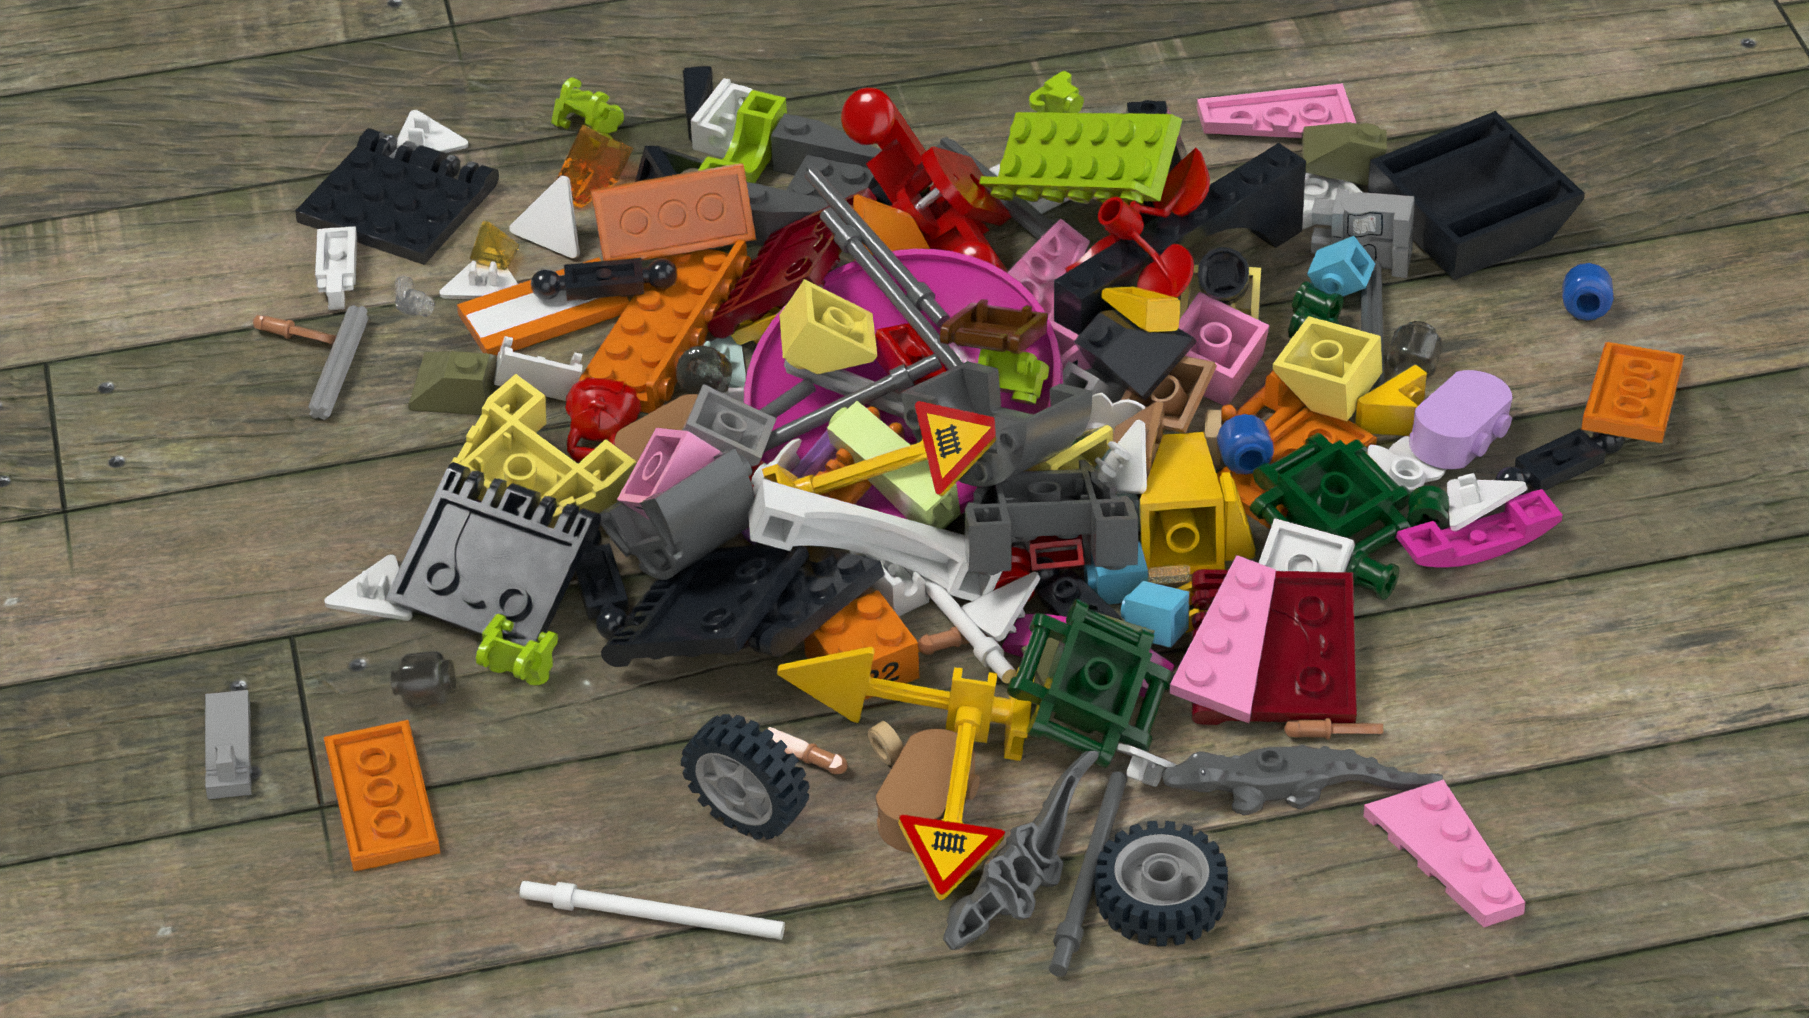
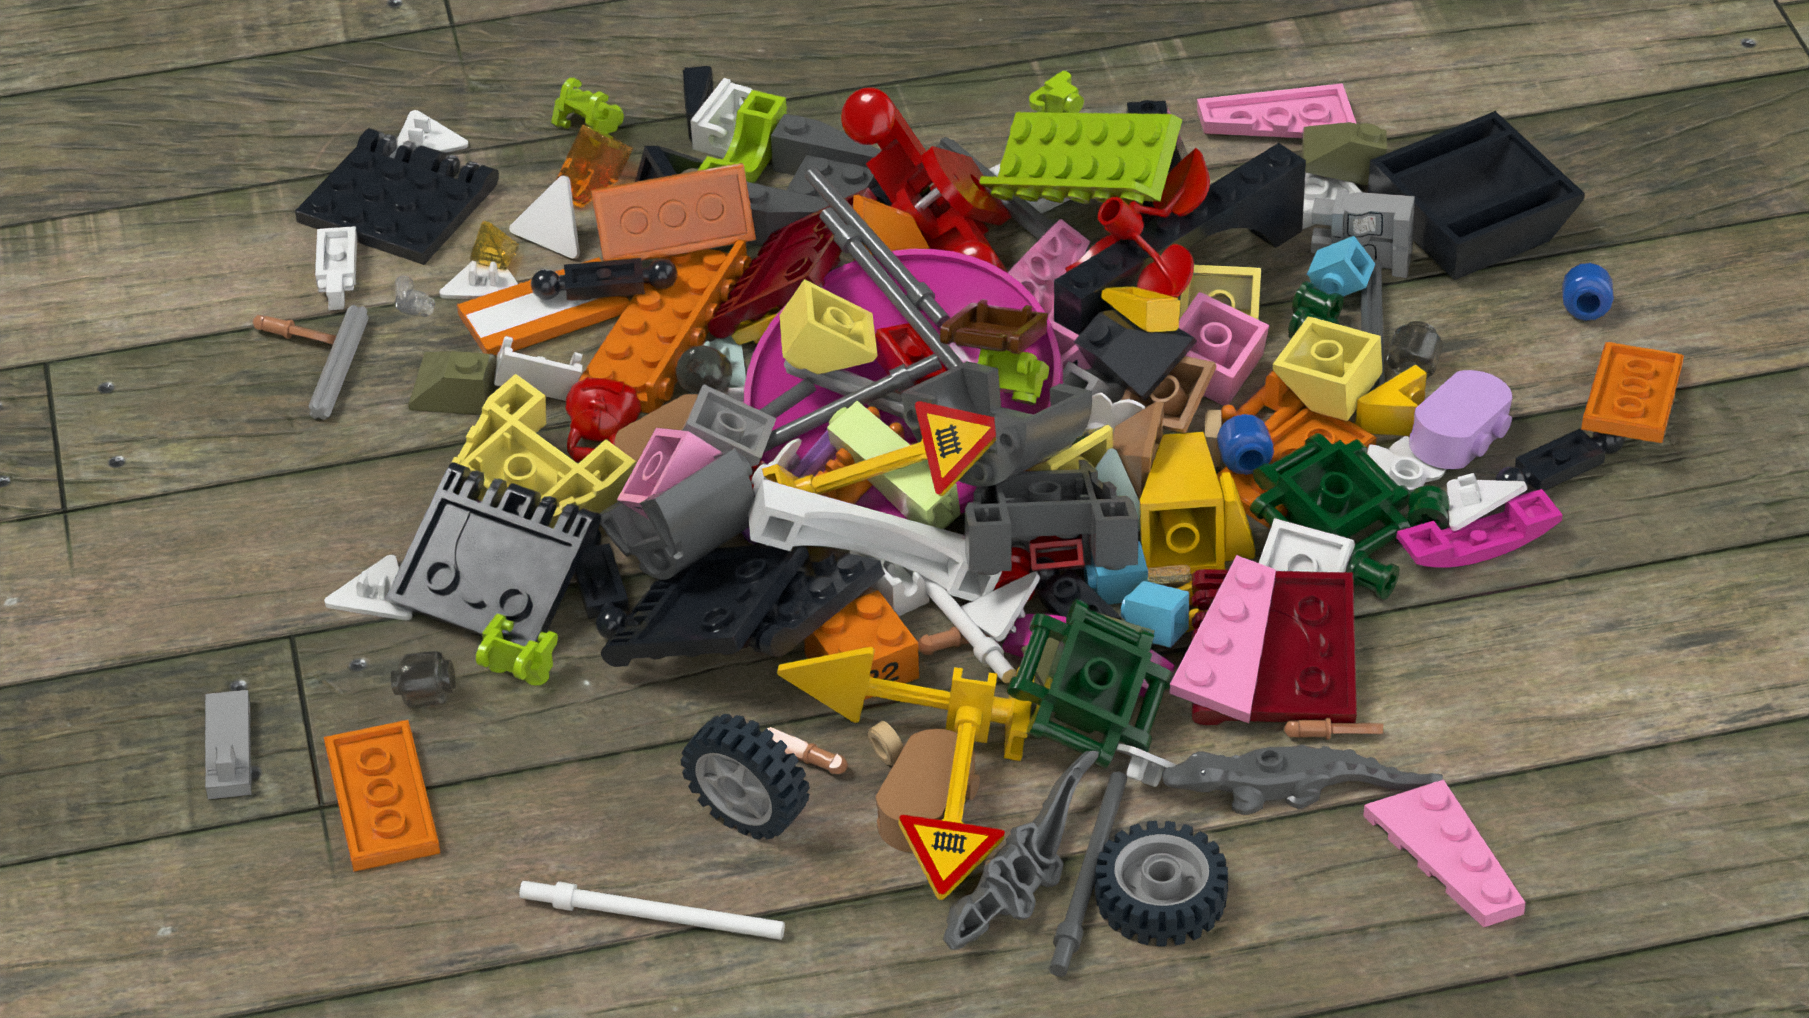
white piece [1095,420,1147,494] -> none
black wheel [1198,247,1249,305] -> none

